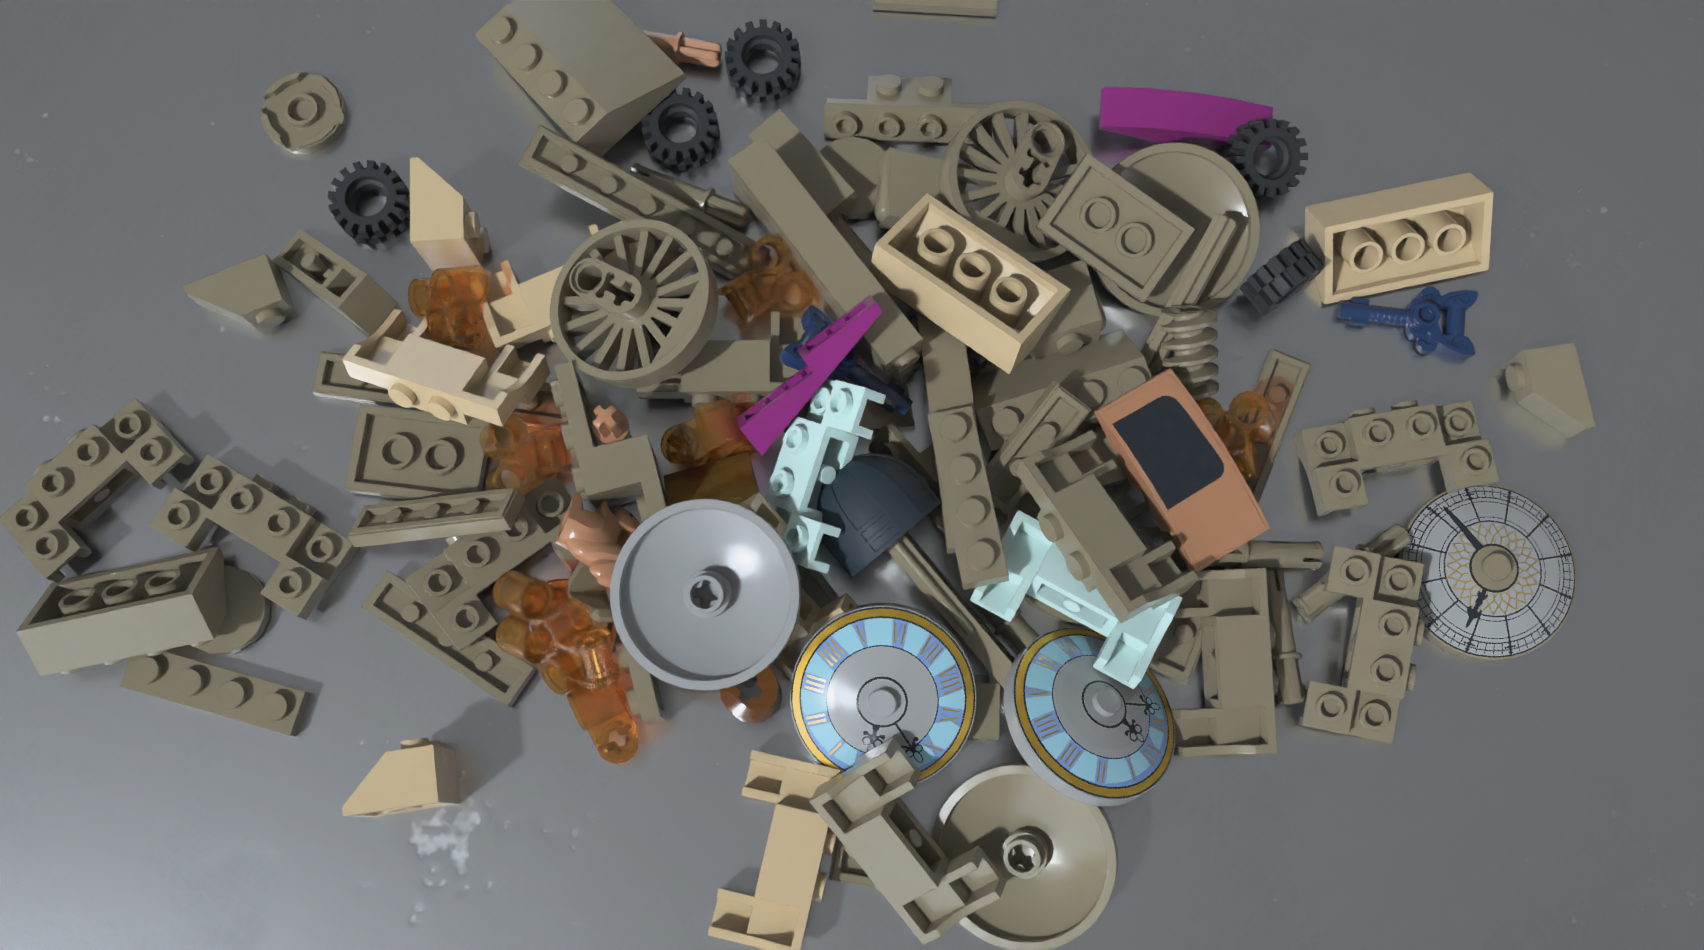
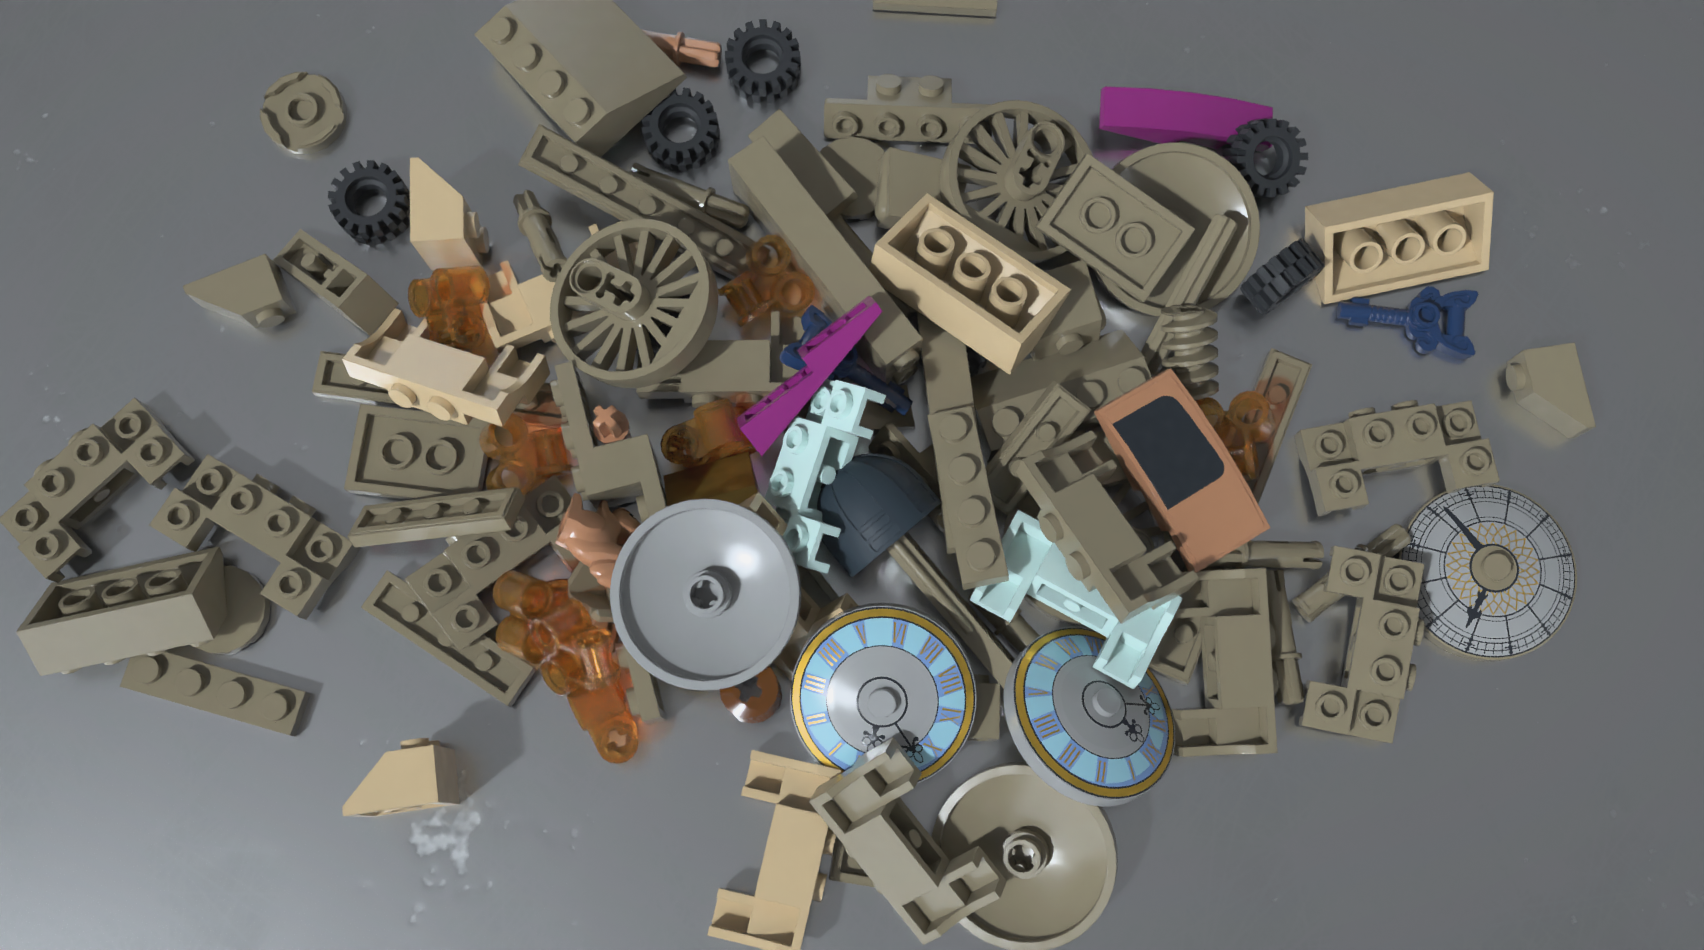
none -> dark tan axle [513,190,567,282]

